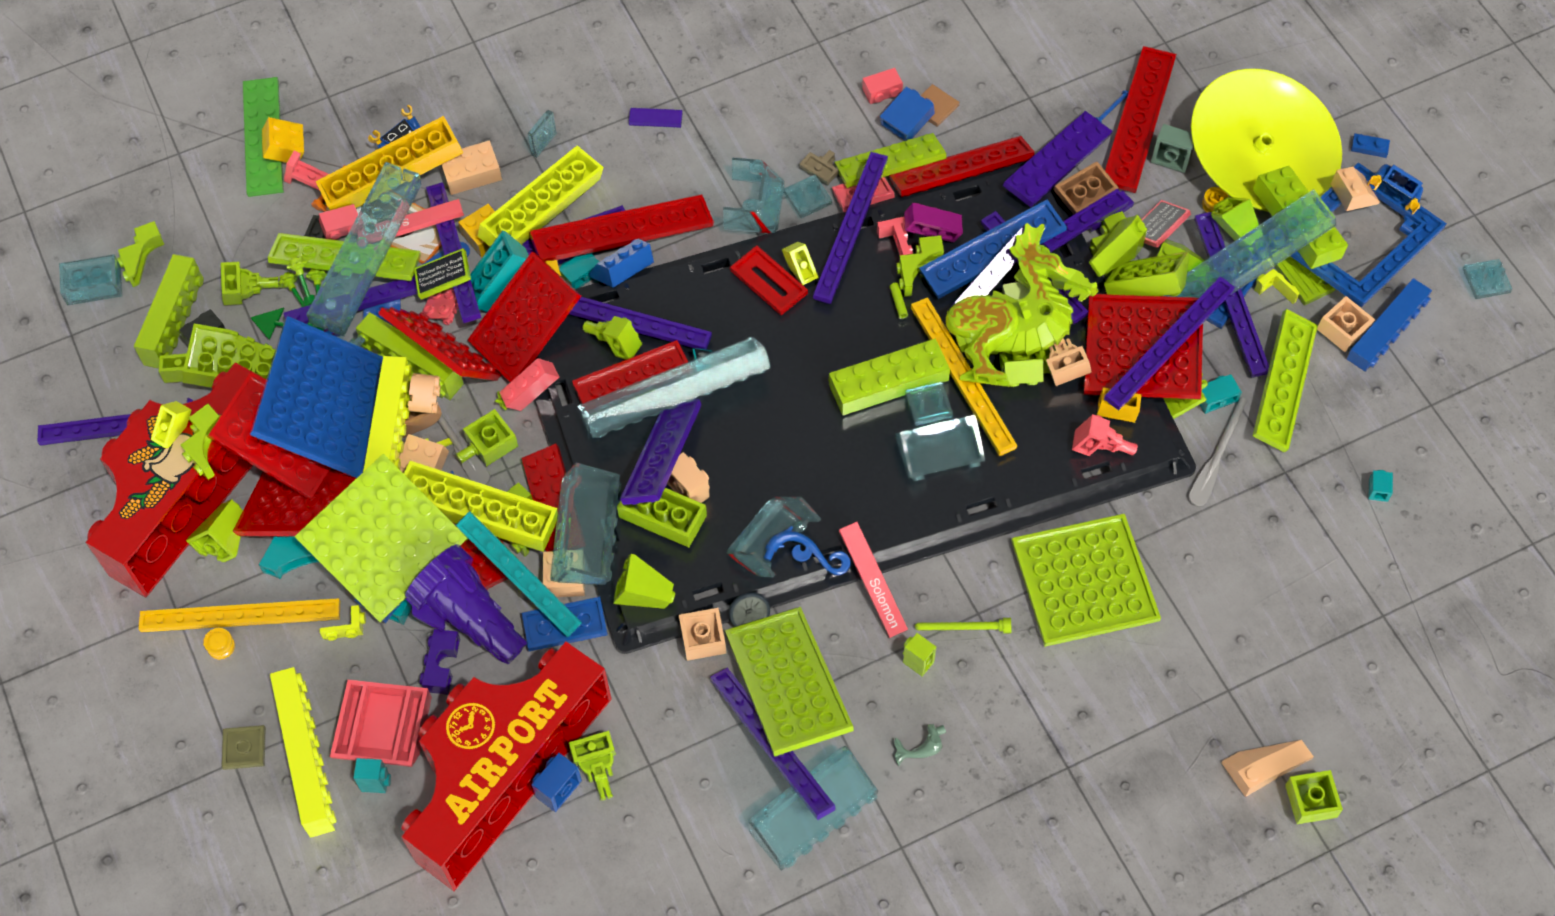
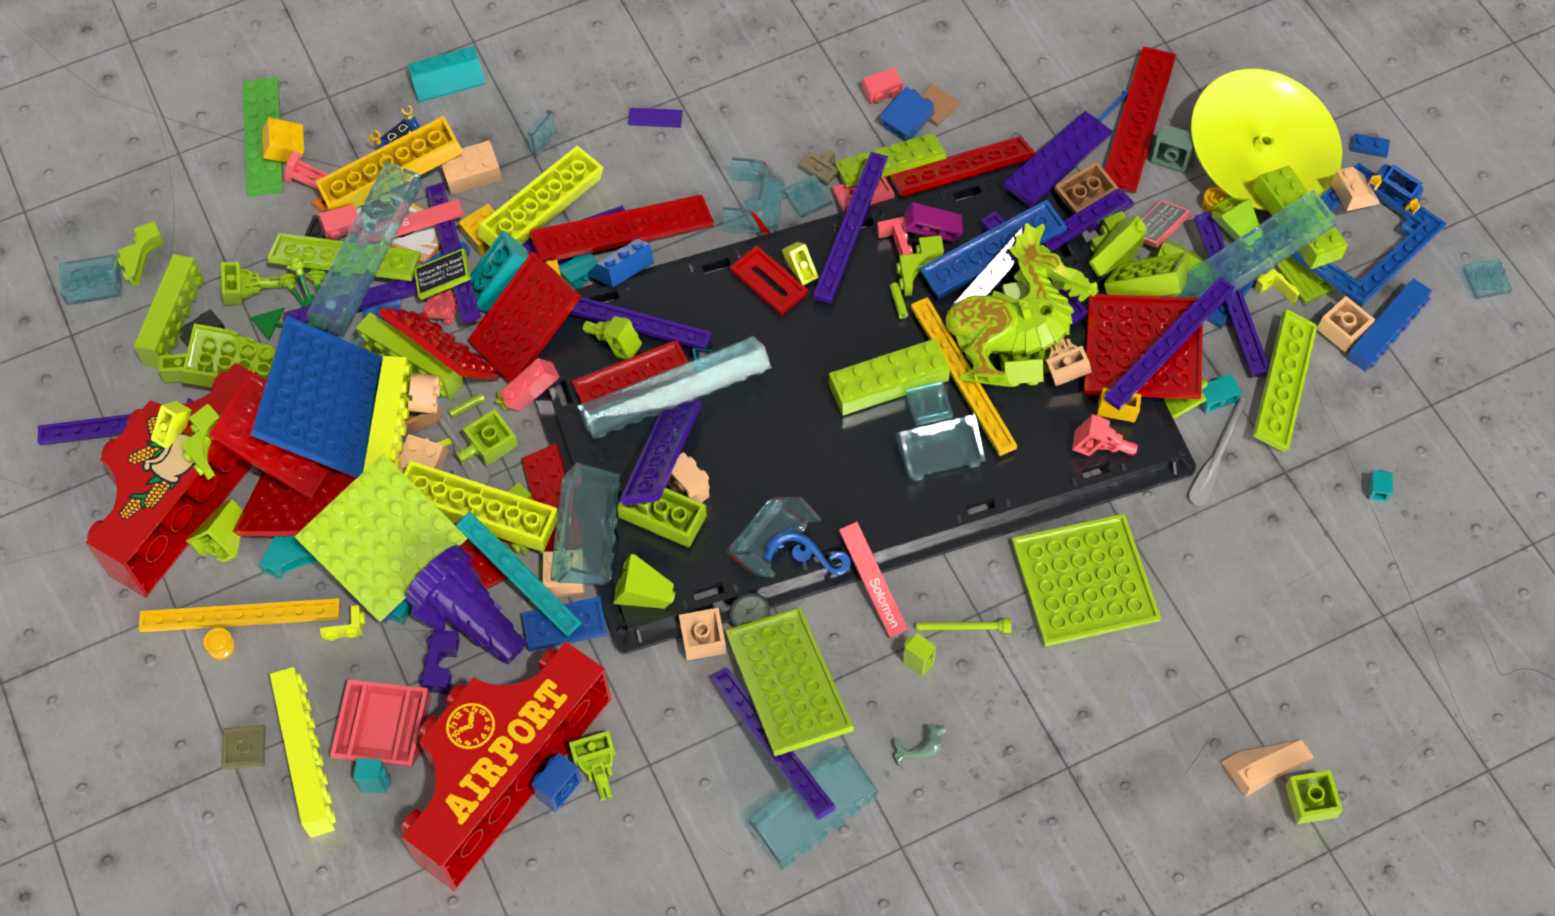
none -> teal slope [407,46,486,103]
none -> lime piece [448,393,486,419]

